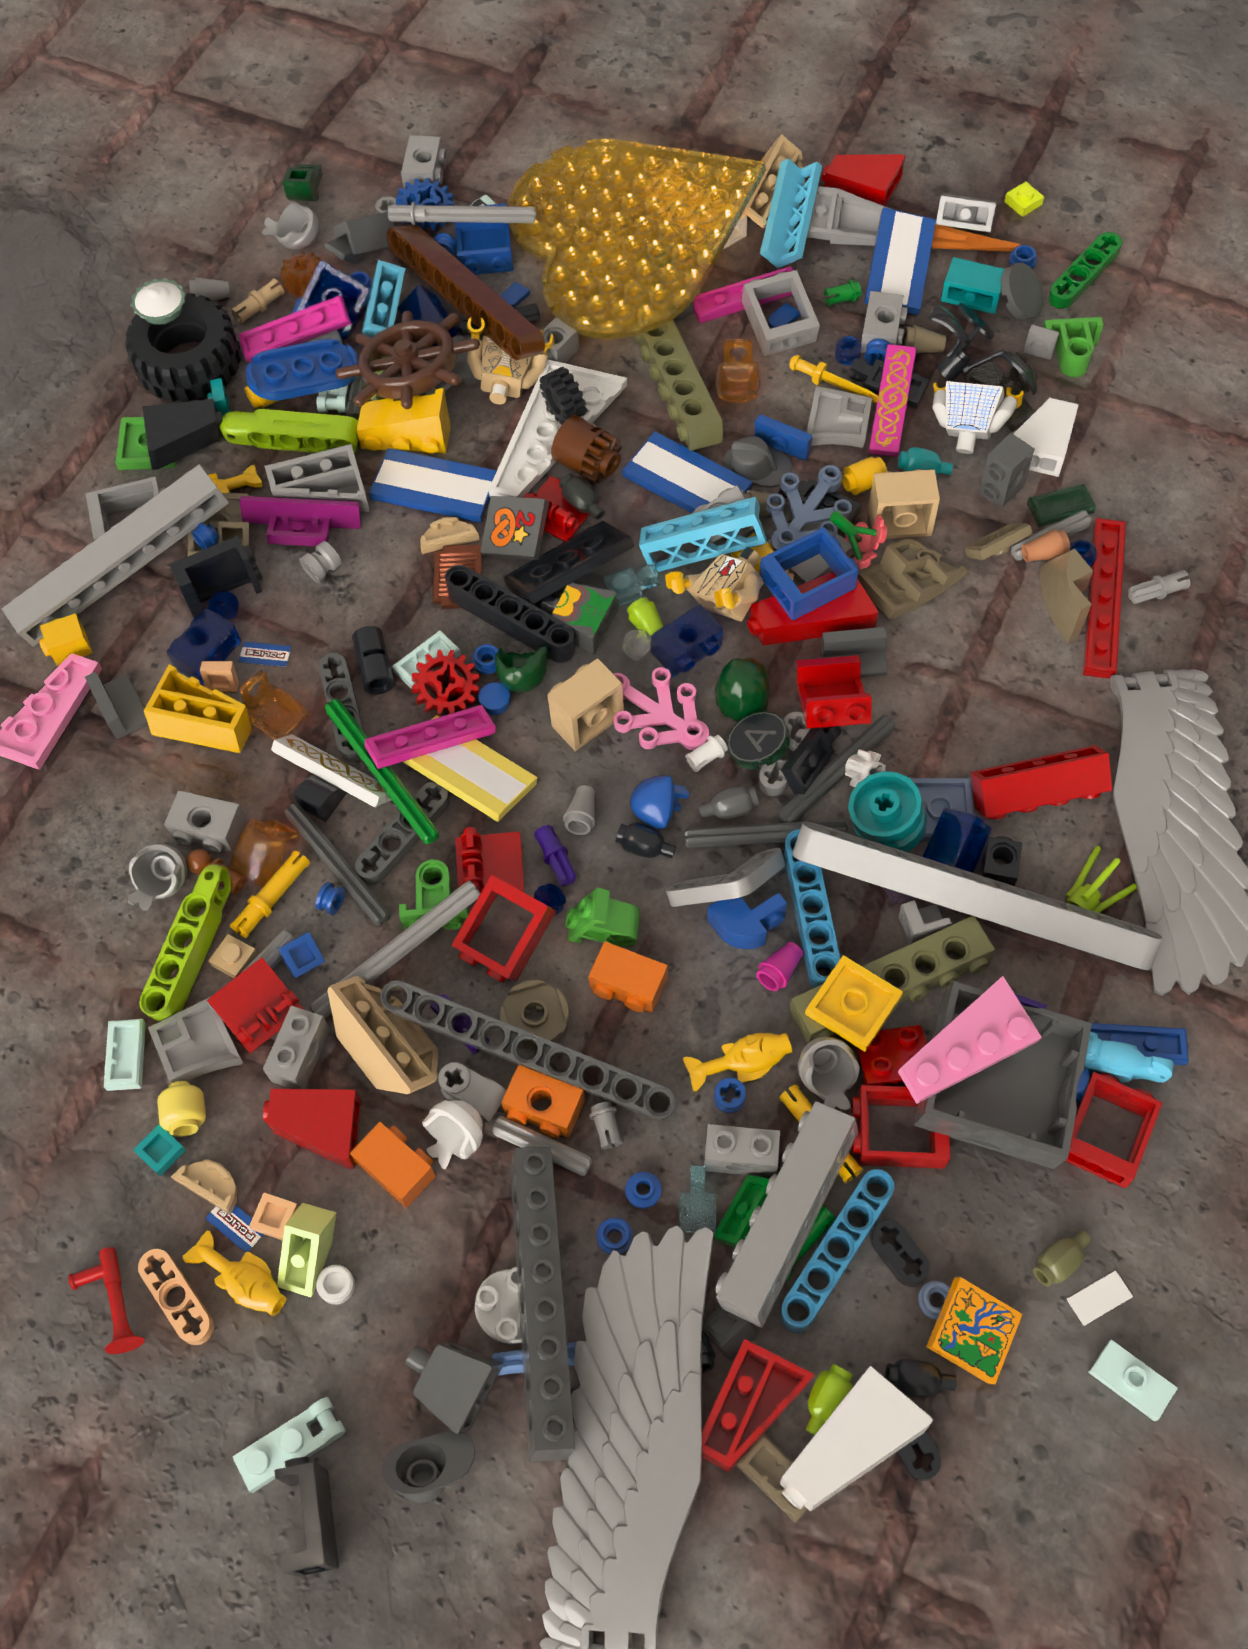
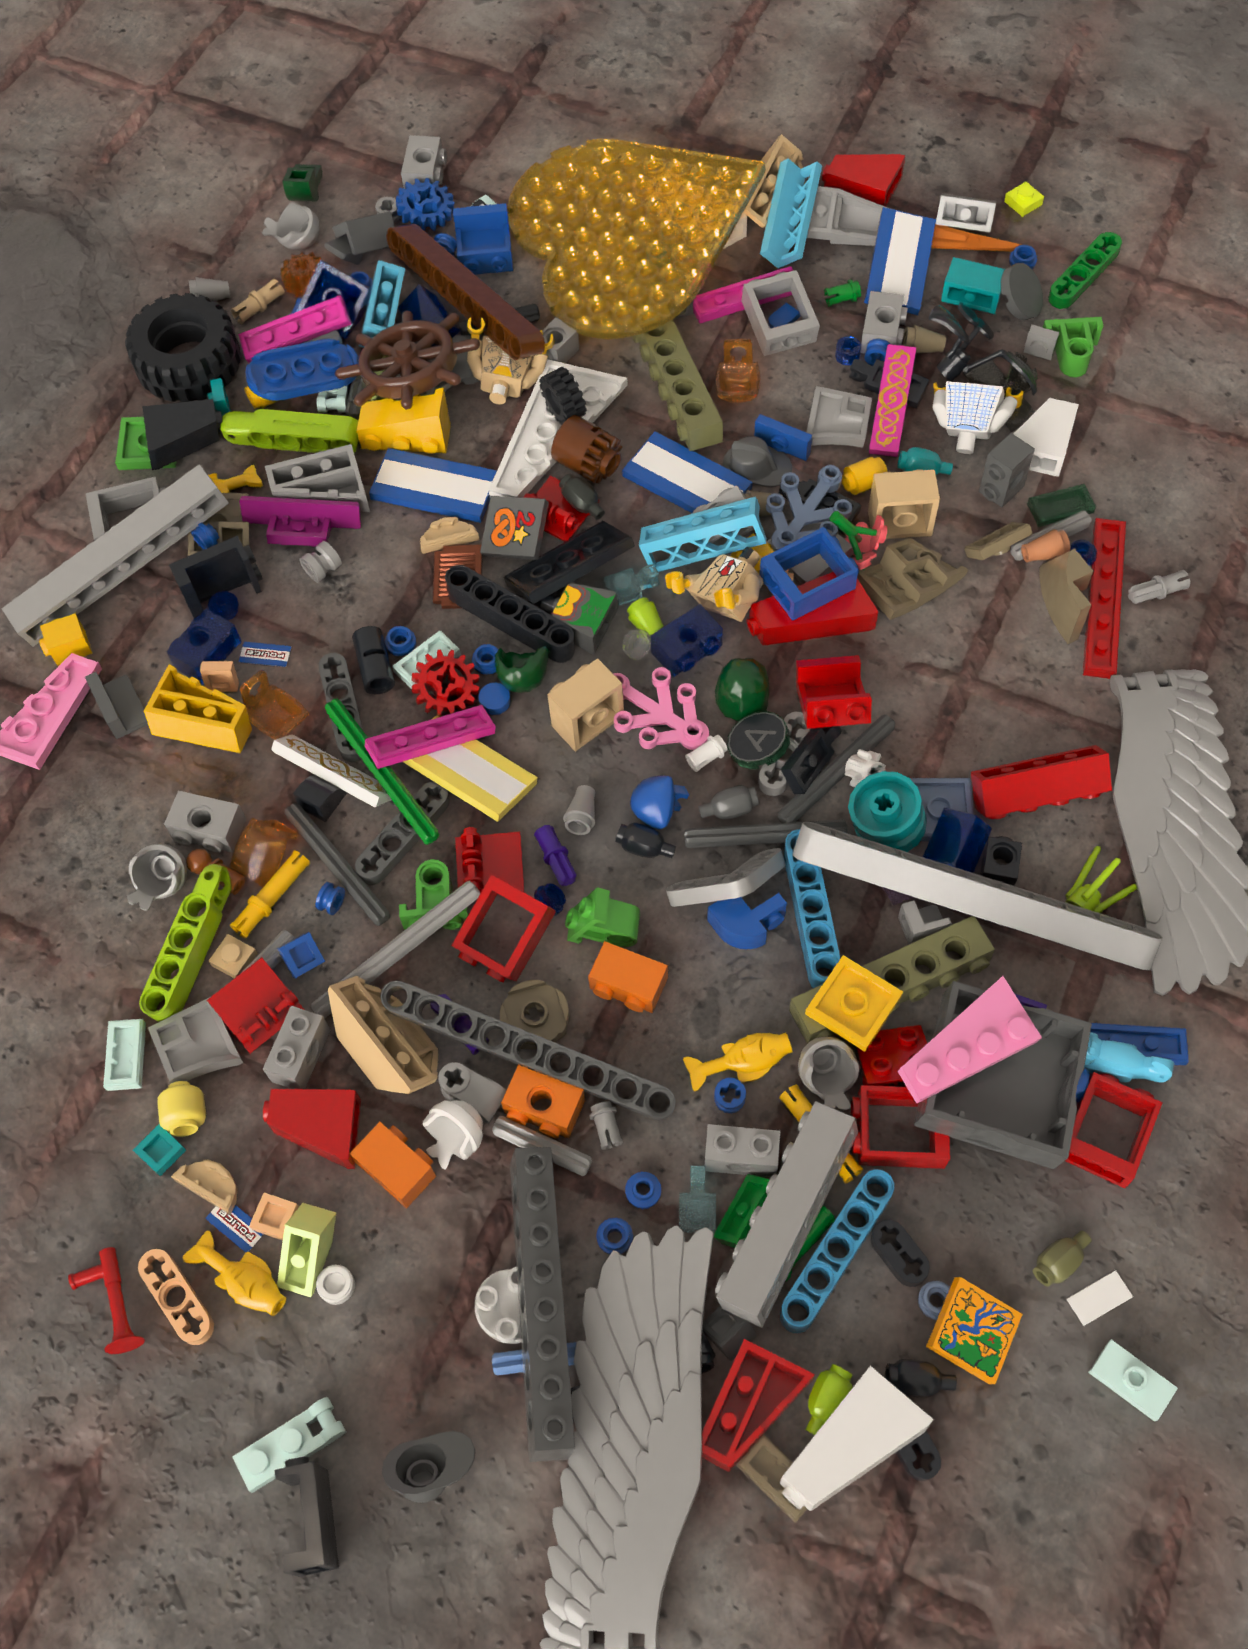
white piece [130,278,186,324] -> none
light grey axle [388,202,536,225] -> none
dark grey torso [405,1342,504,1434] -> none
blue piece [500,281,530,308] -> none
dark pink cone [756,942,803,992] -> none
yellow sword [789,355,878,404] -> none
dark grey panel [820,627,888,678] -> none
none -> blue plate [385,626,416,656]

